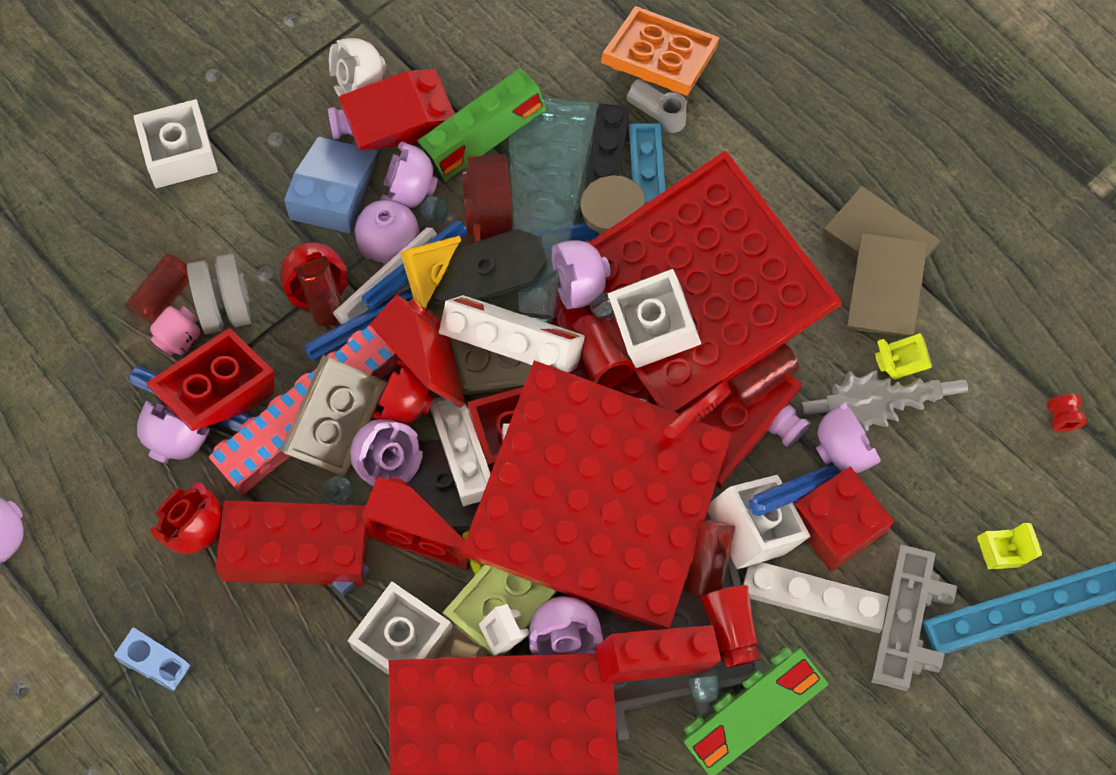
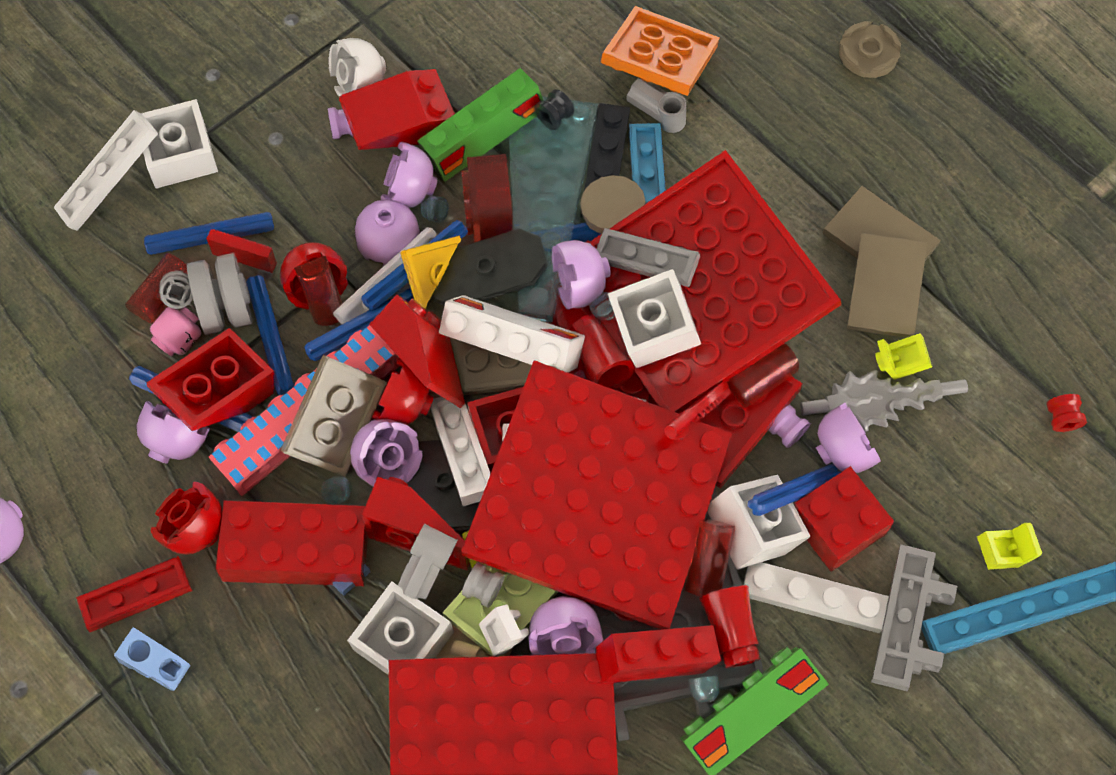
medium blue slope [284,137,379,234] -> none
none -> white plate [54,110,158,231]
none -> red tile [76,556,192,632]
none -> blue axle [144,212,274,255]
none -> light grey wheel [159,270,193,309]
none -> red tile [206,229,277,273]
none -> blue axle [246,275,294,395]
none -> light grey piece [398,524,458,599]
none -> light grey wheel [462,562,505,608]
none -> black wheel [534,89,575,130]
none -> light grey tile [597,228,700,287]
none -> dark tan tile [839,21,901,78]

